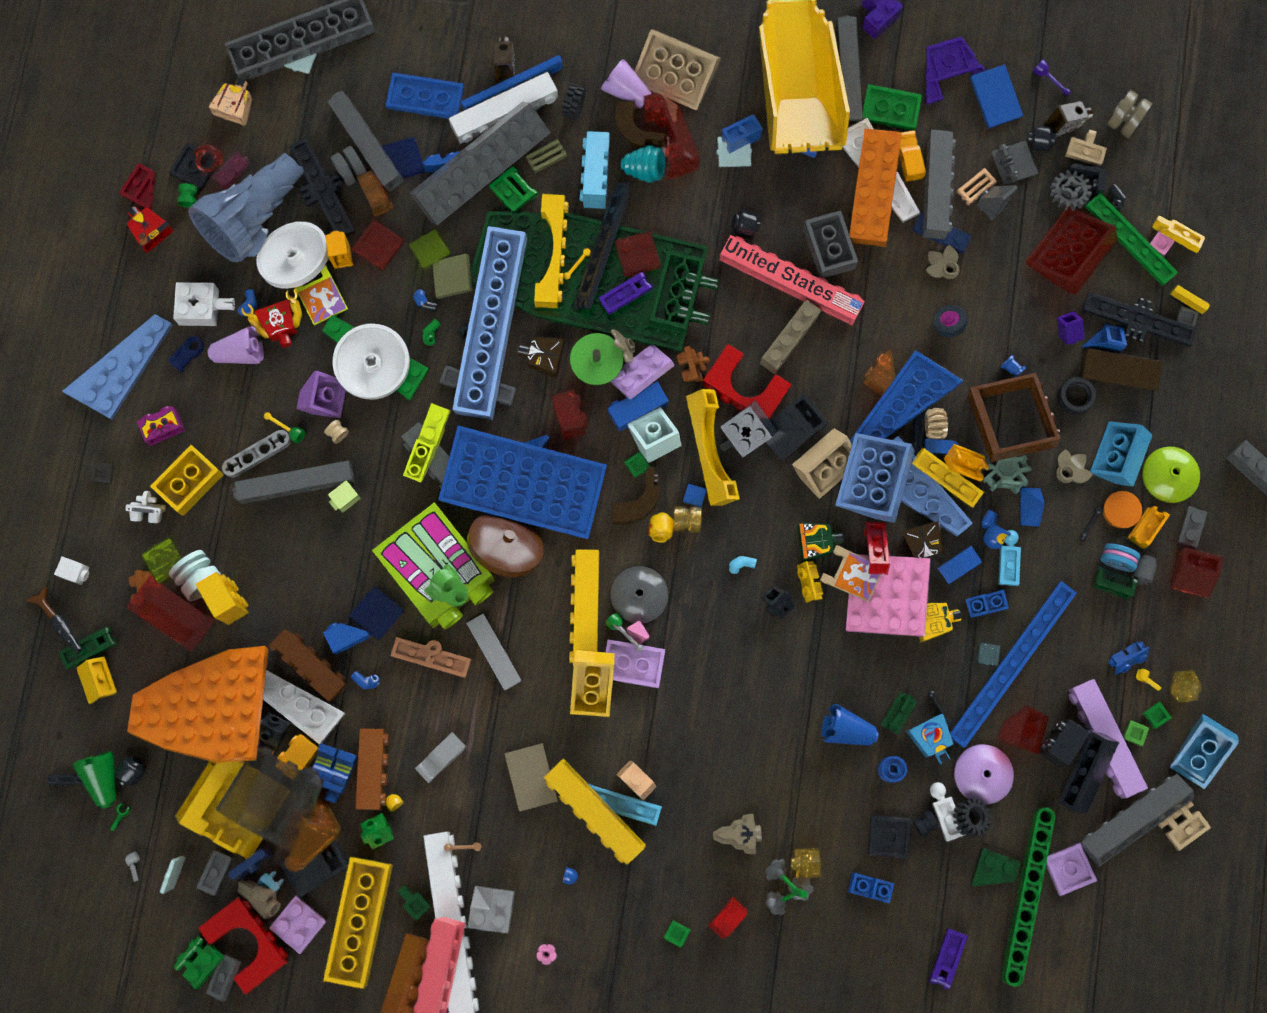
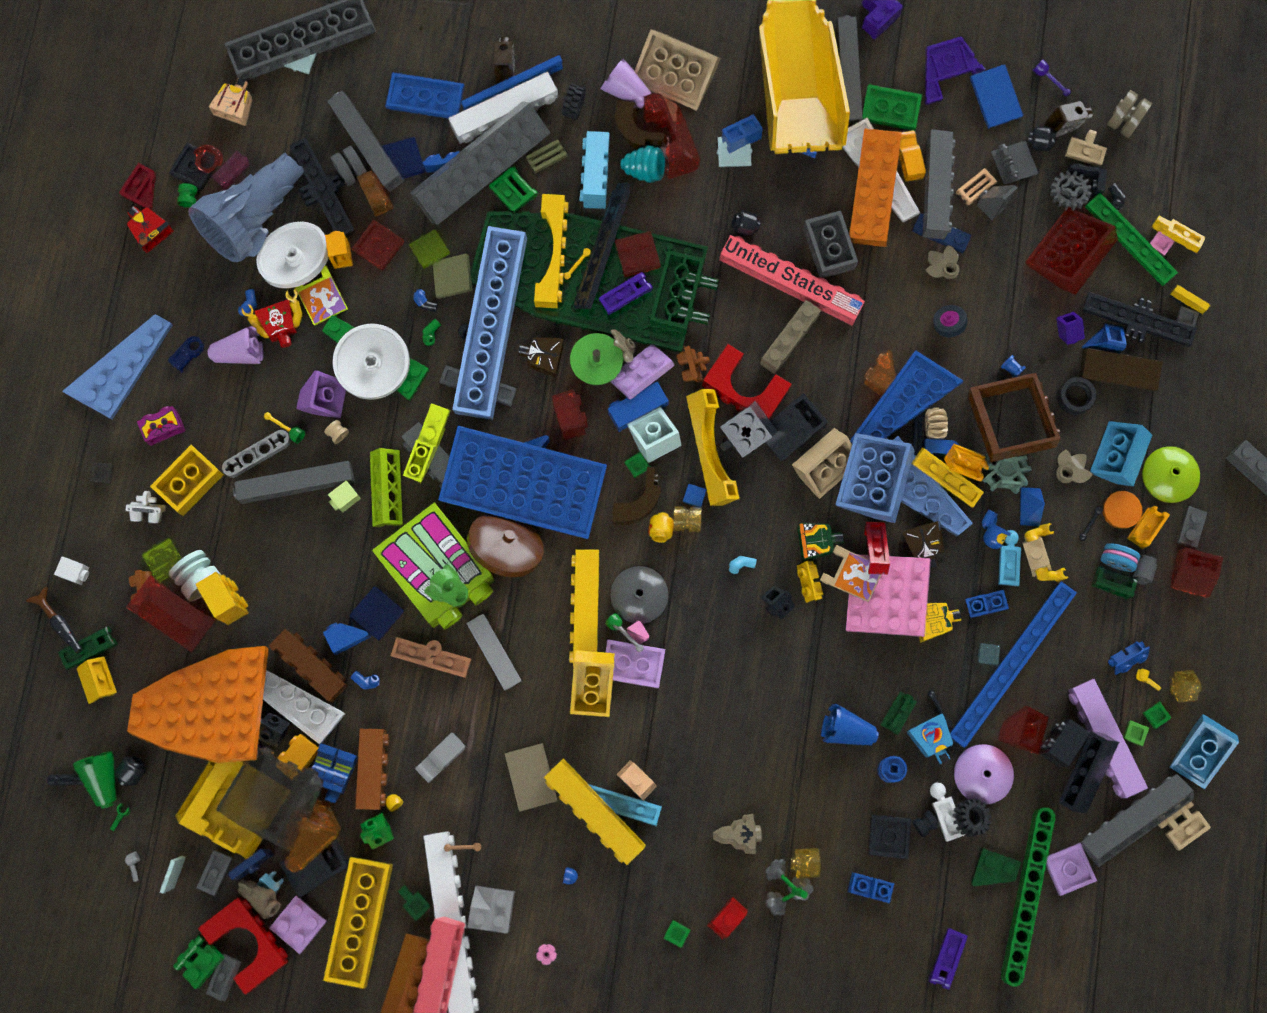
white brick [174,282,235,326] -> none
blue slope [938,546,982,584] -> none
none -> lime fence [370,448,403,527]
none -> torso [1022,523,1068,582]

